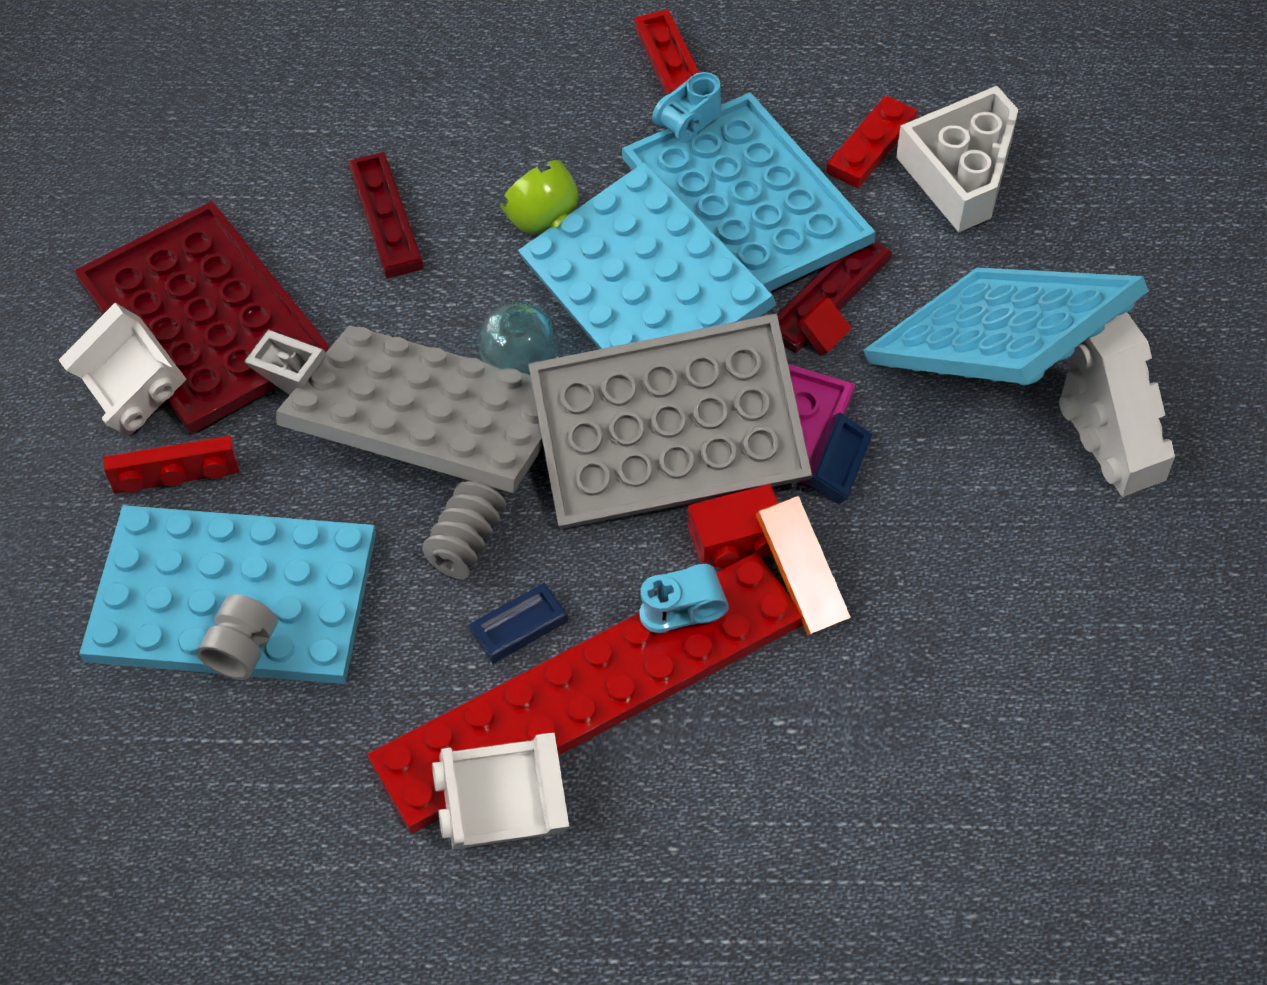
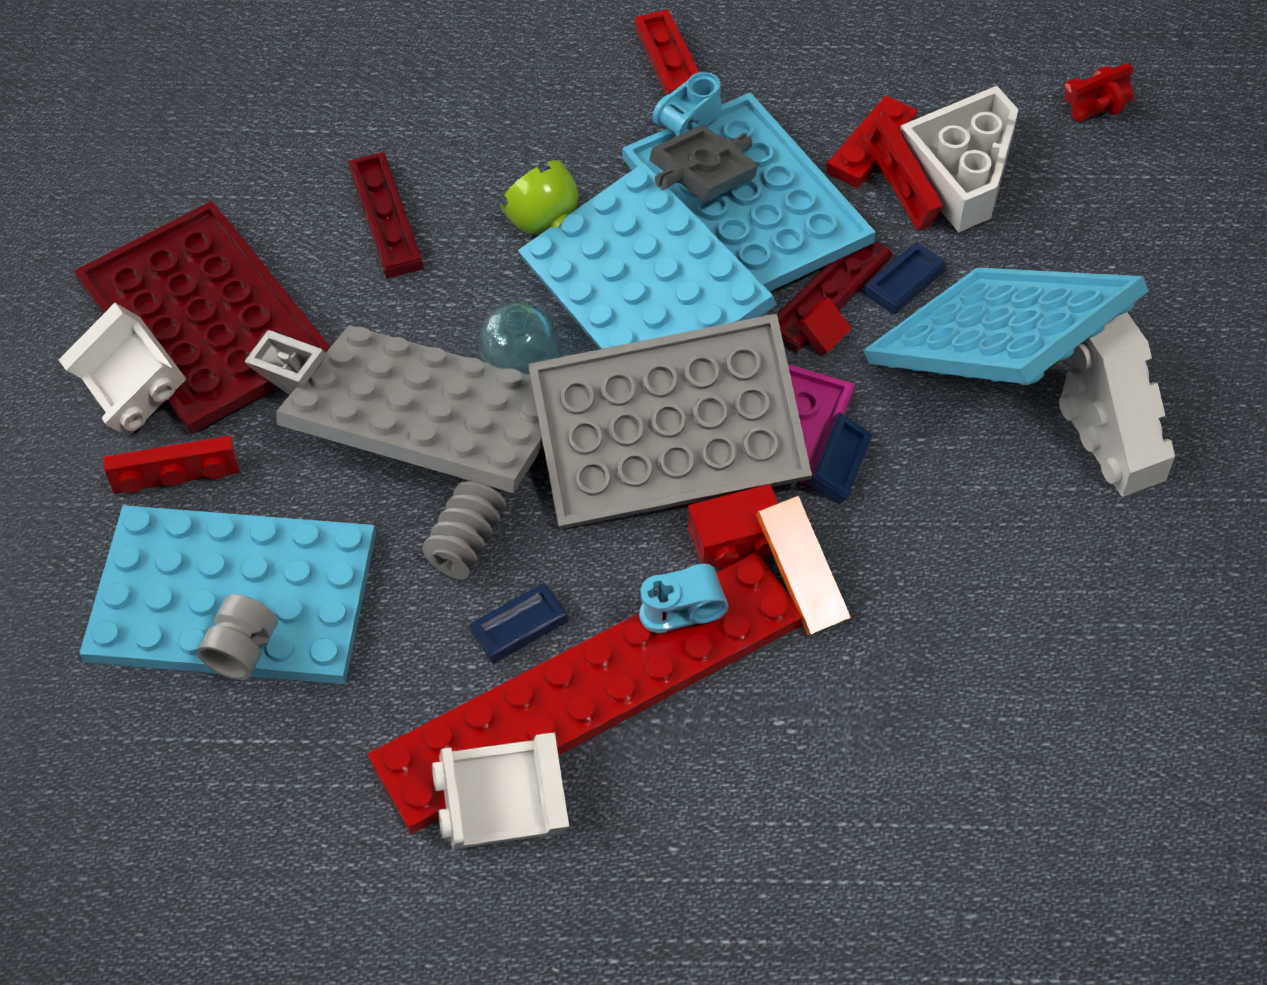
none -> dark grey plate [649,125,759,202]
none -> dark blue tile [864,242,947,315]
none -> red plate [865,114,943,231]
none -> red hips [1065,63,1134,122]

